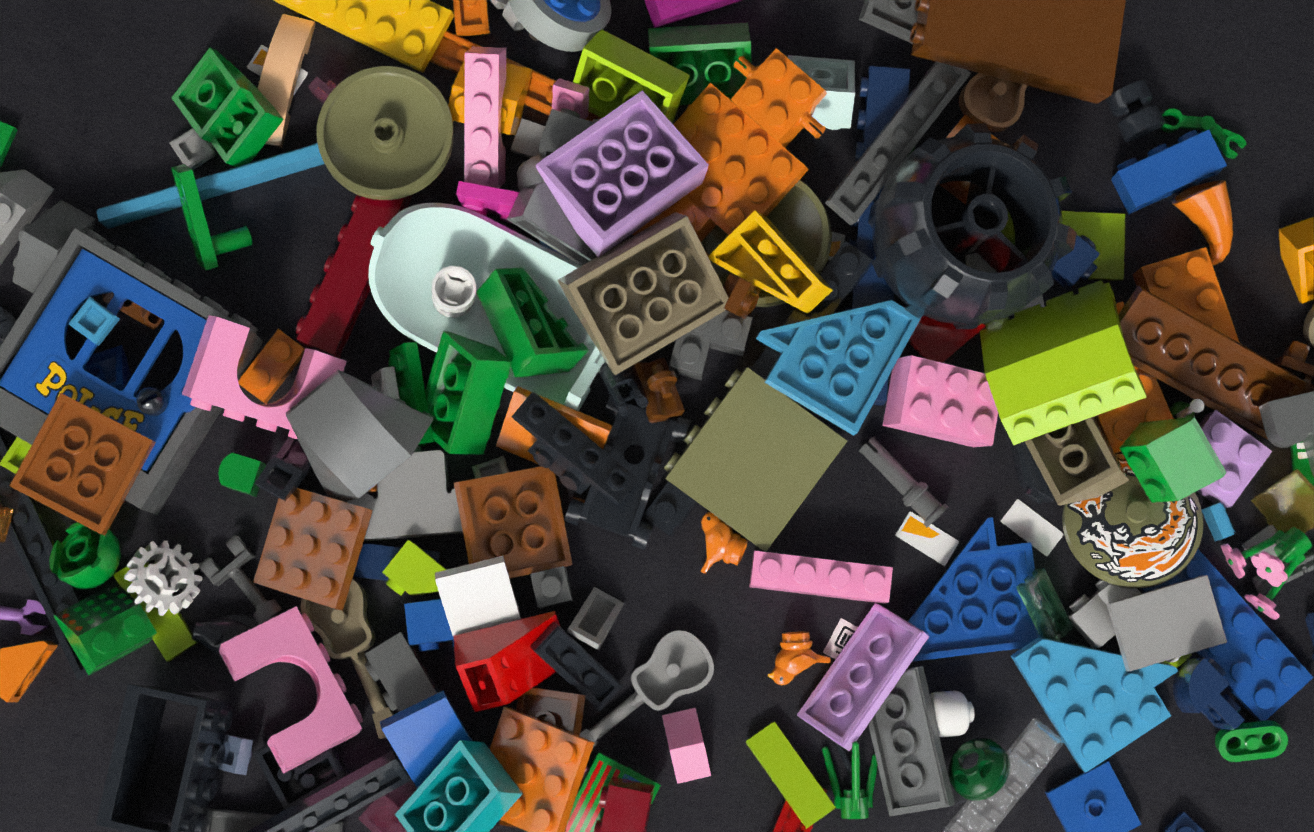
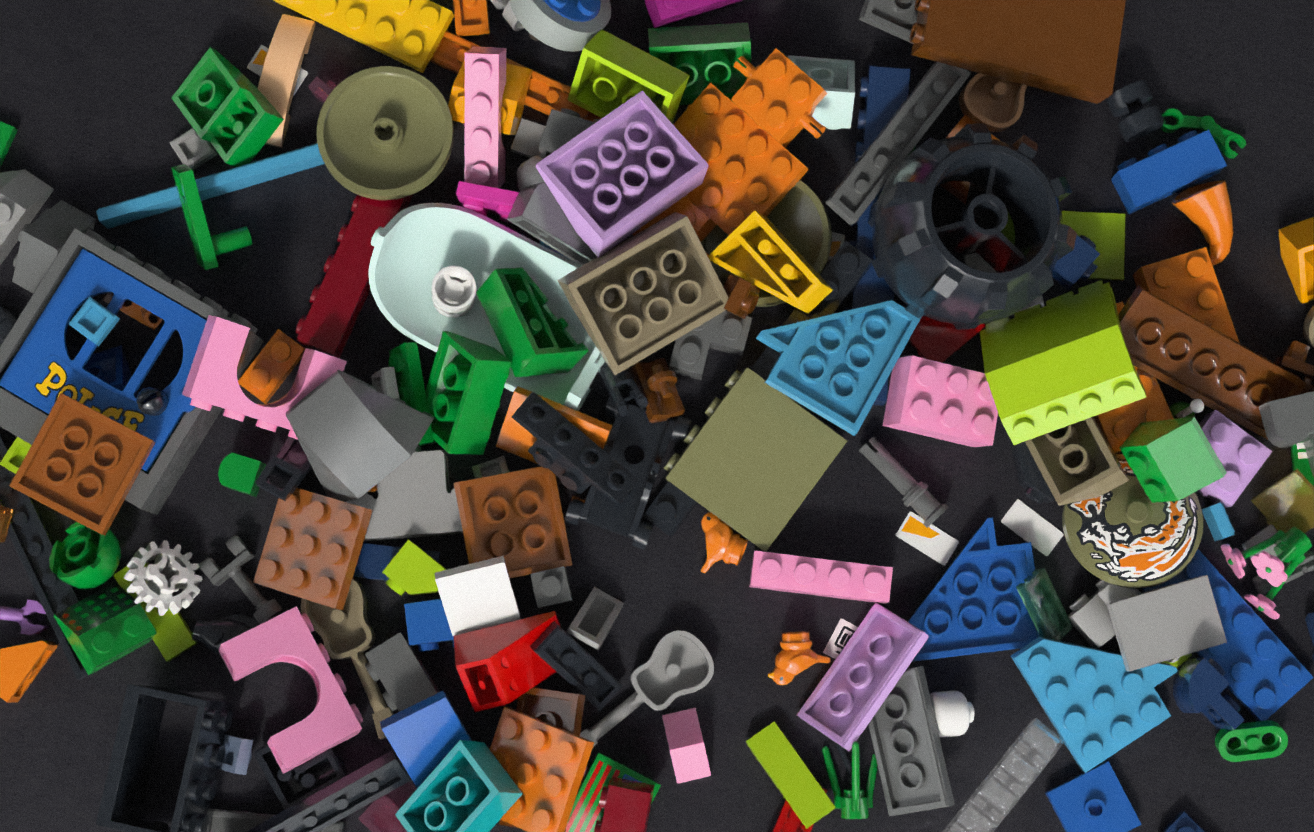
bright pink plate [552,78,589,119] -> none
dark green piece [948,738,1010,801] -> none

